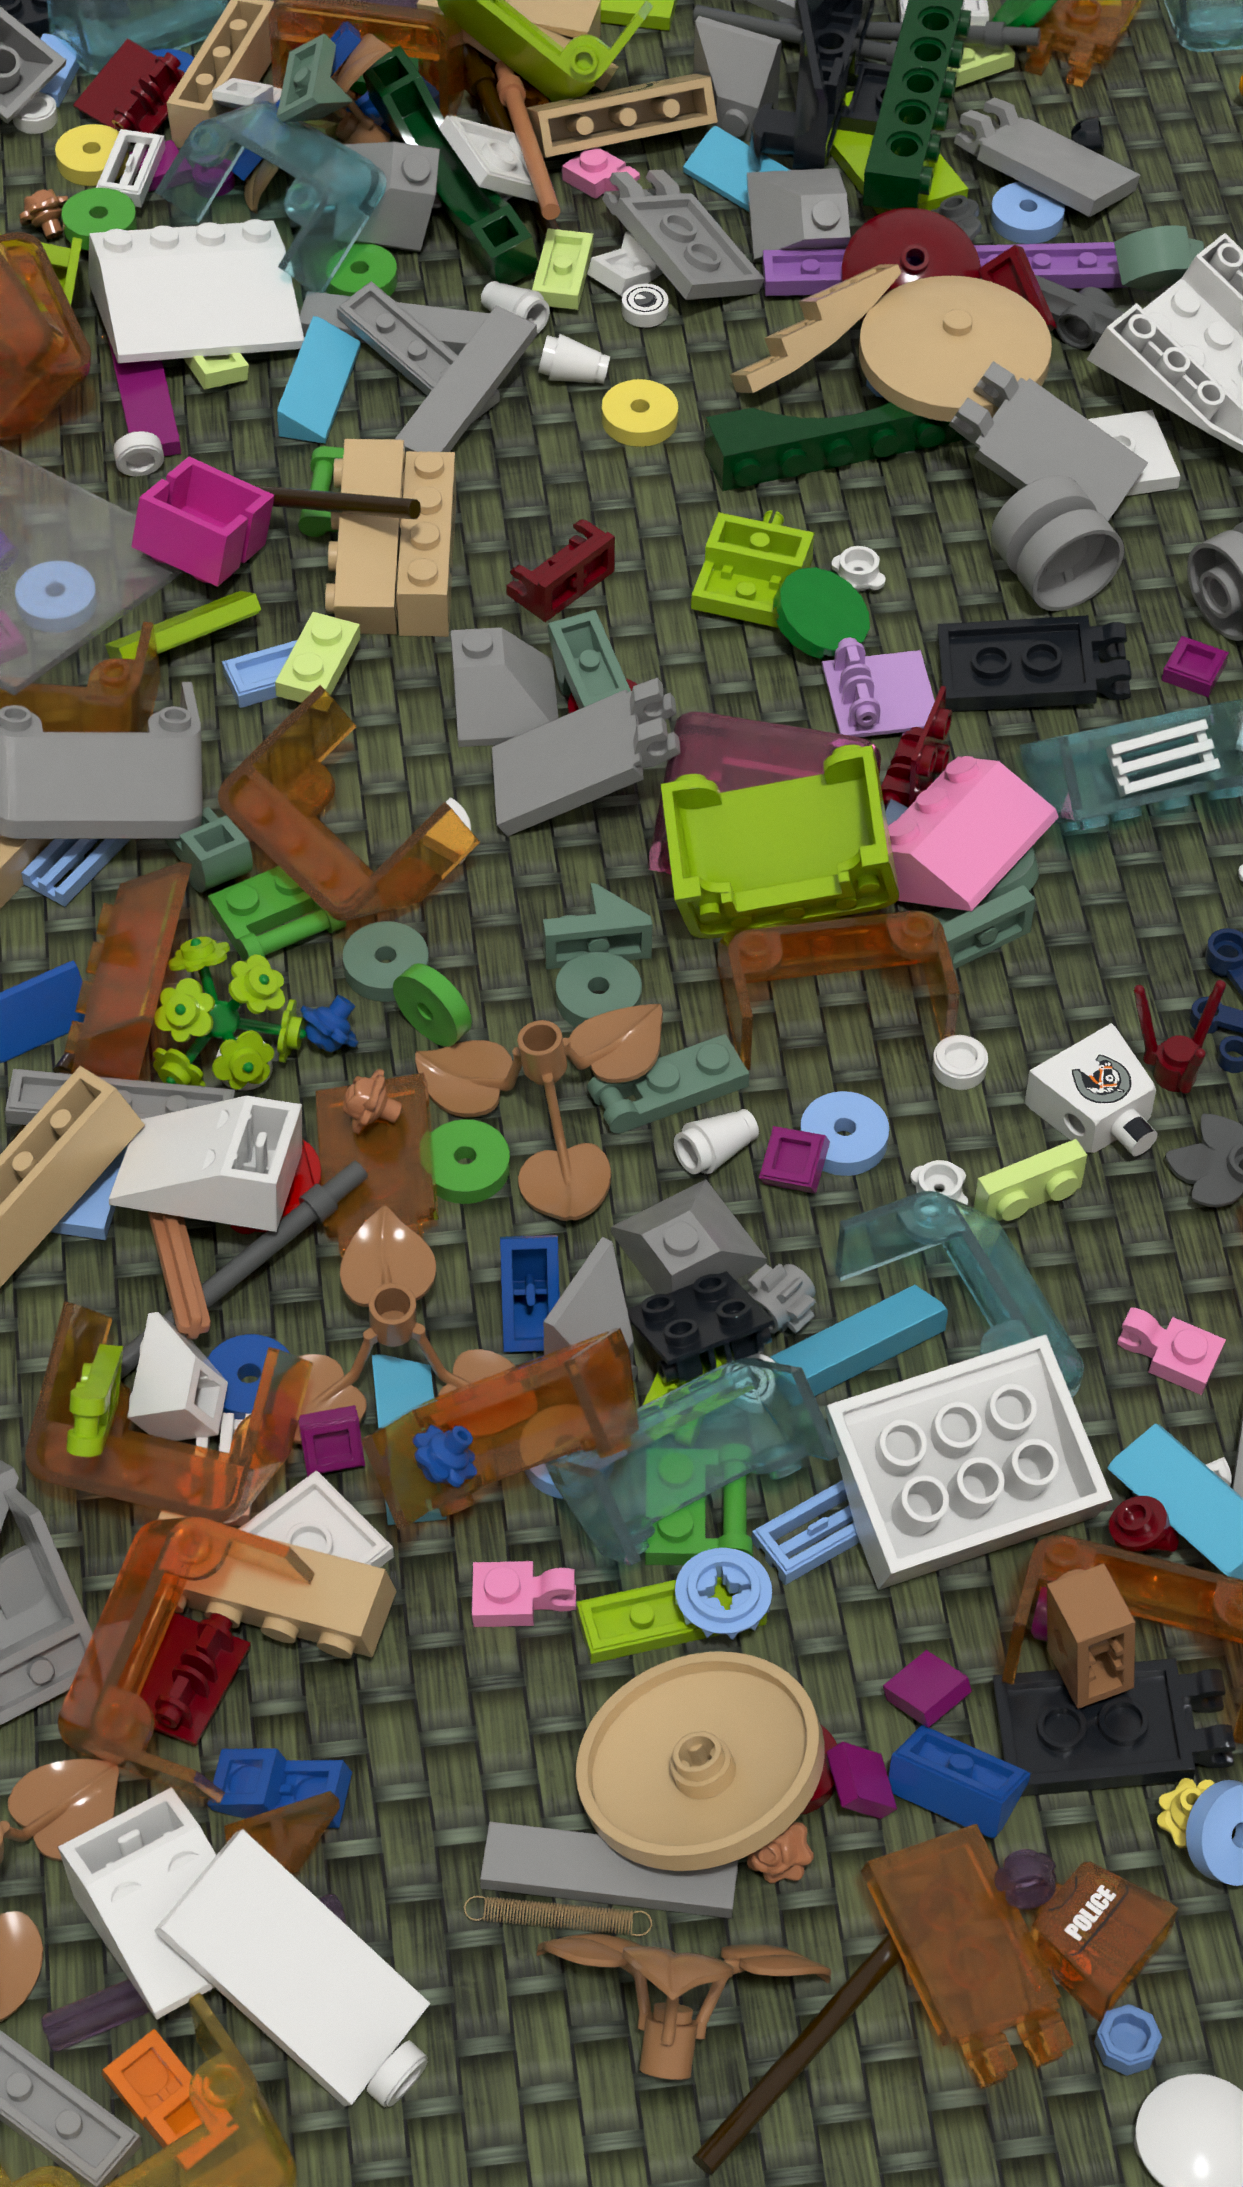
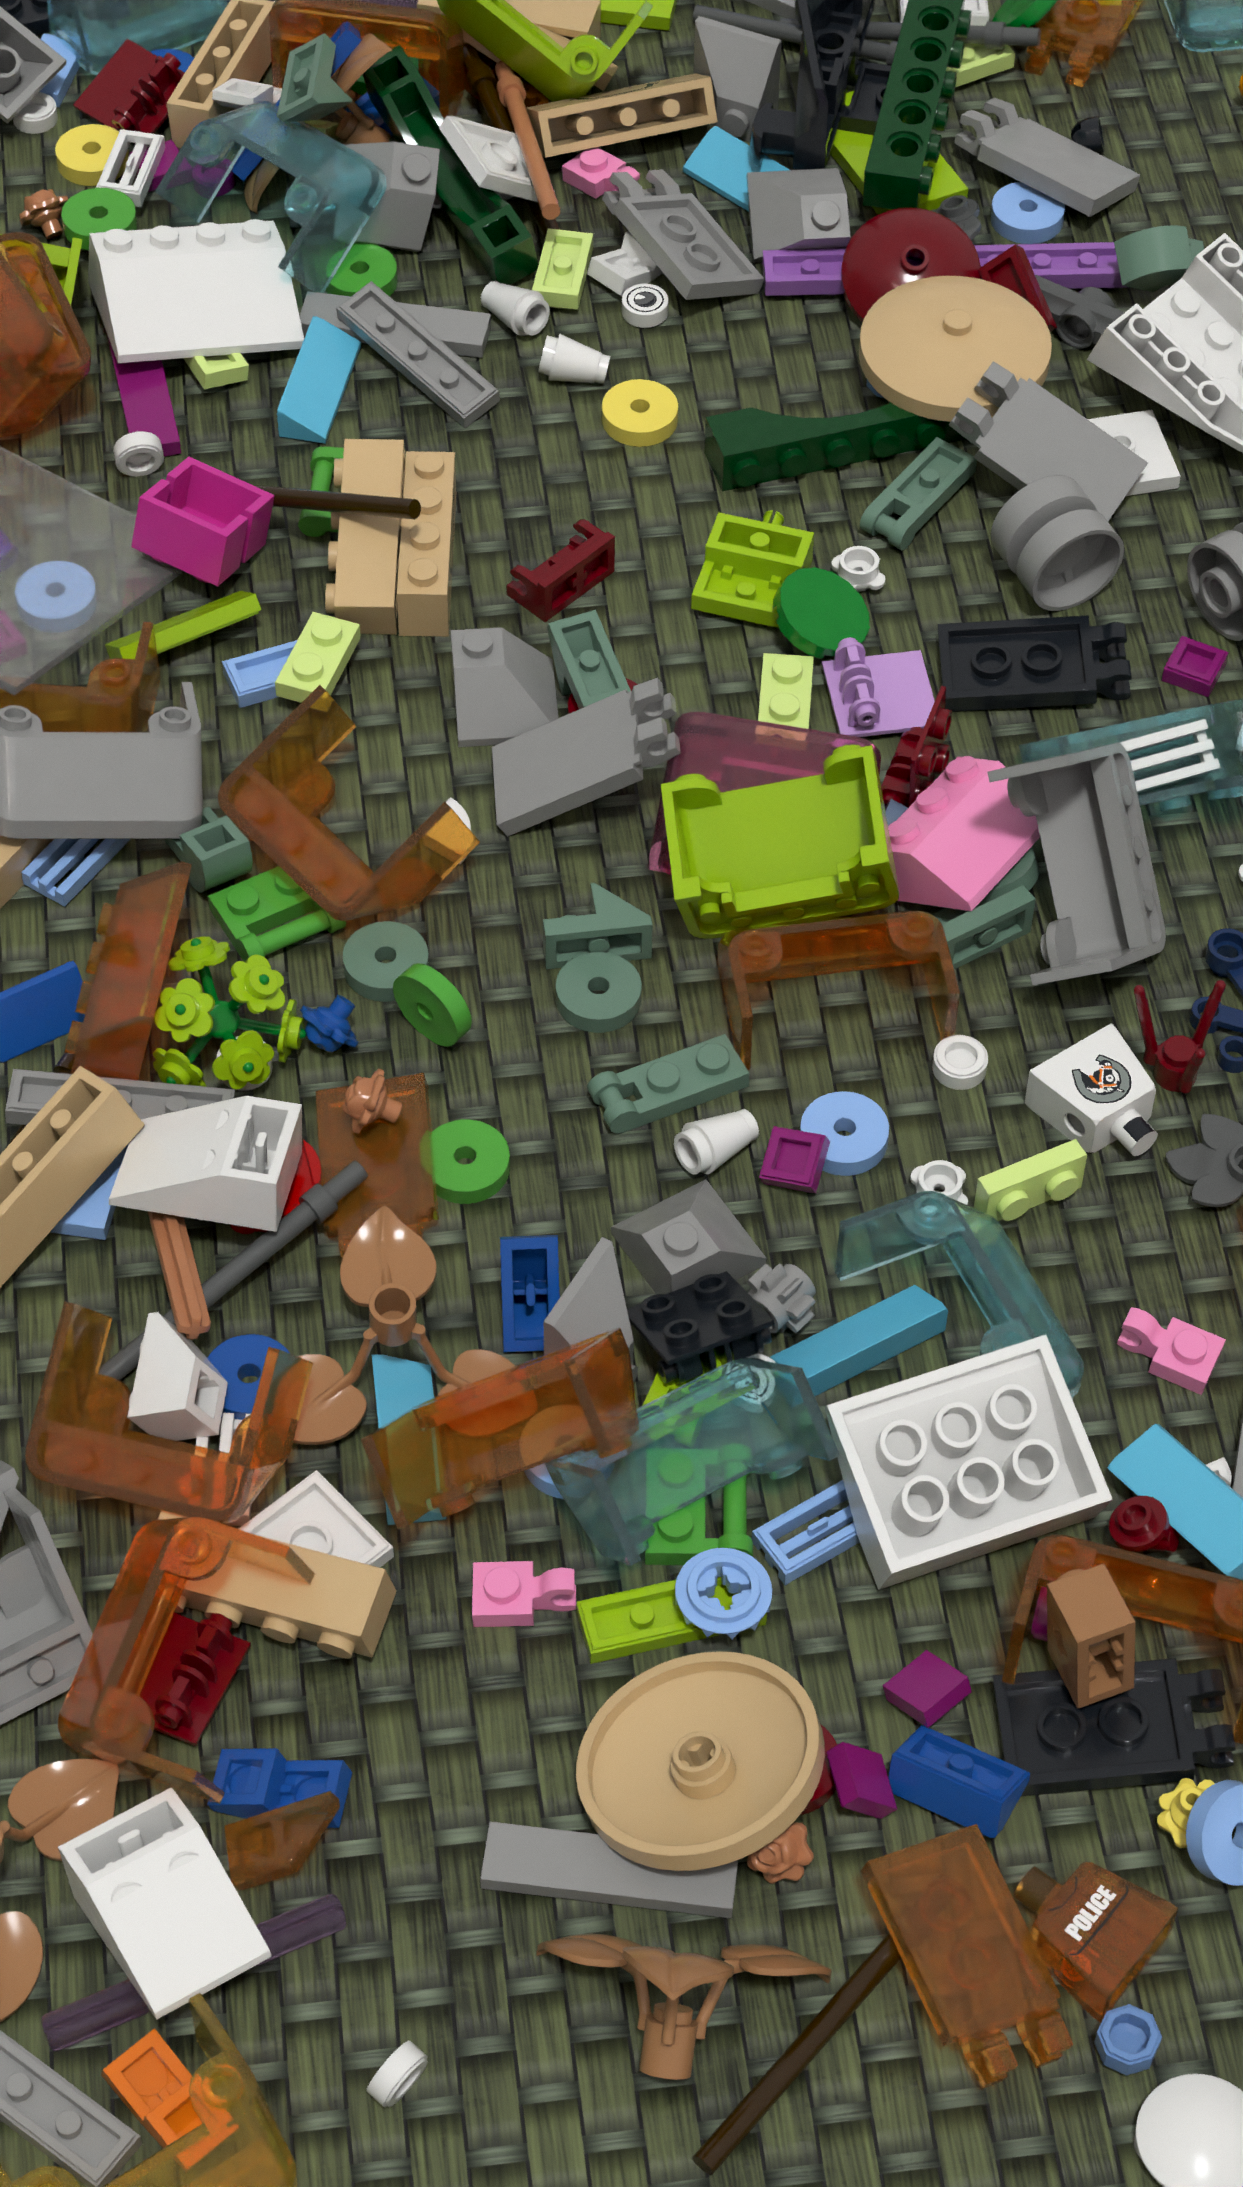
lime plate [66,1344,123,1457] -> none
white tile [154,1829,430,2107] -> none
magenta tile [297,1405,365,1476] -> none
light grey tile [395,305,537,456] -> none
blue plant [413,1425,477,1488] -> none
medium nougat plant [415,1004,663,1221] -> none
tan piece [464,1896,652,1936] -> none
tan slope [730,264,901,393] -> none
plate [994,1849,1056,1909] -> none
none -> yellowish green plate [757,653,814,745]
none -> sand green plate [860,437,977,551]
none -> light grey windscreen [987,742,1166,985]

